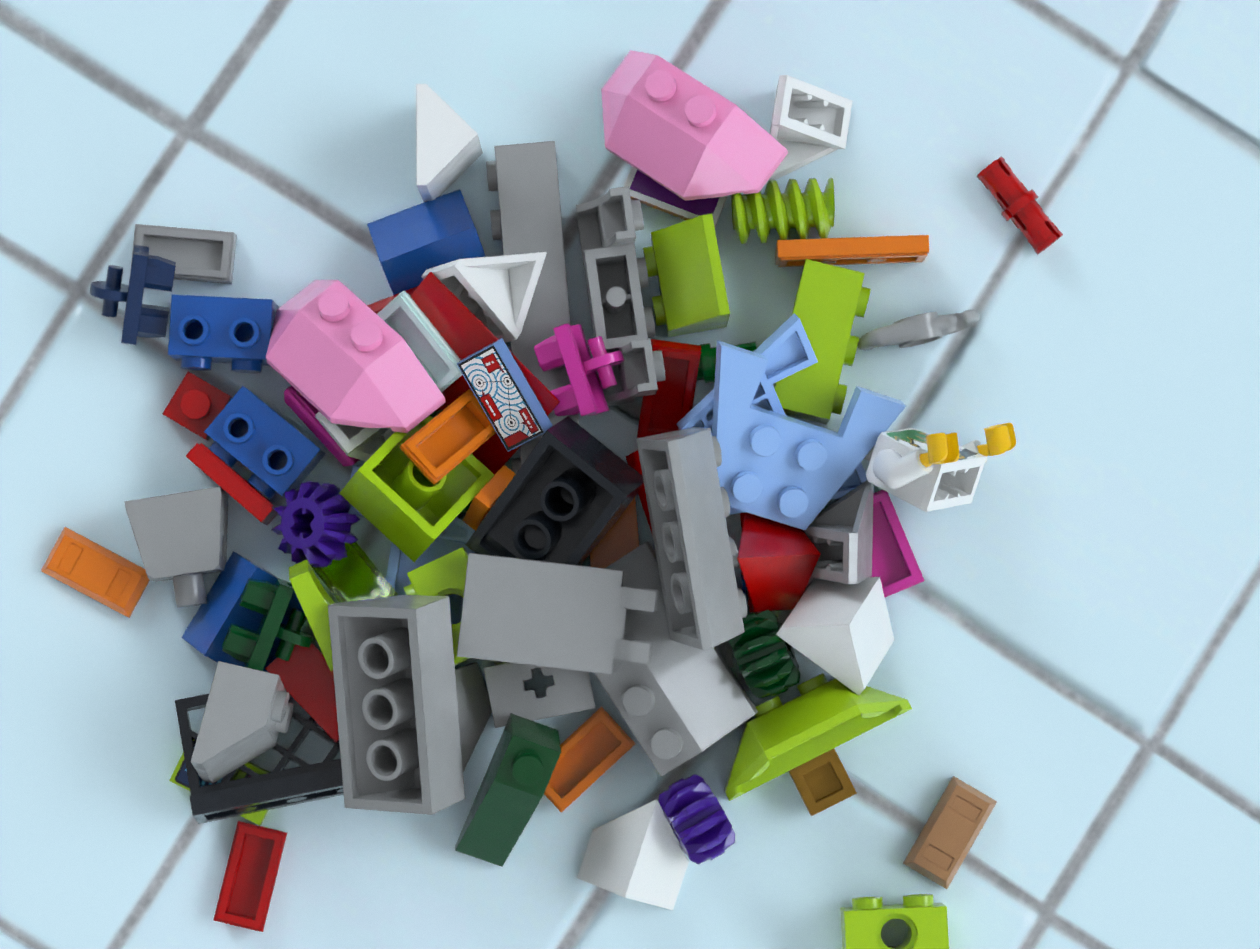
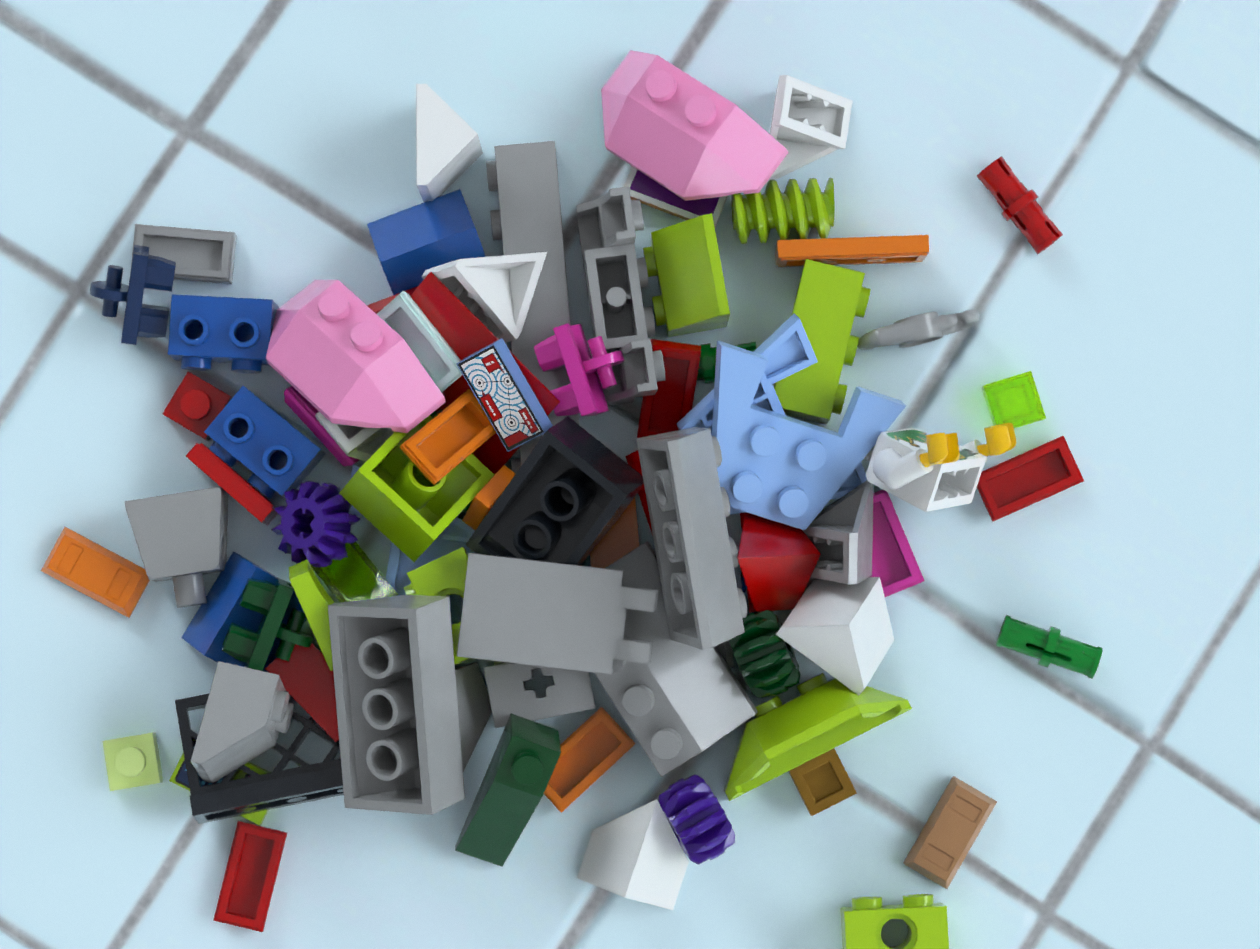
none -> yellowish green plate [102,732,163,791]
none -> red tile [977,436,1084,522]
none -> clear neon green tile [981,371,1046,429]
none -> green pin [996,615,1103,679]

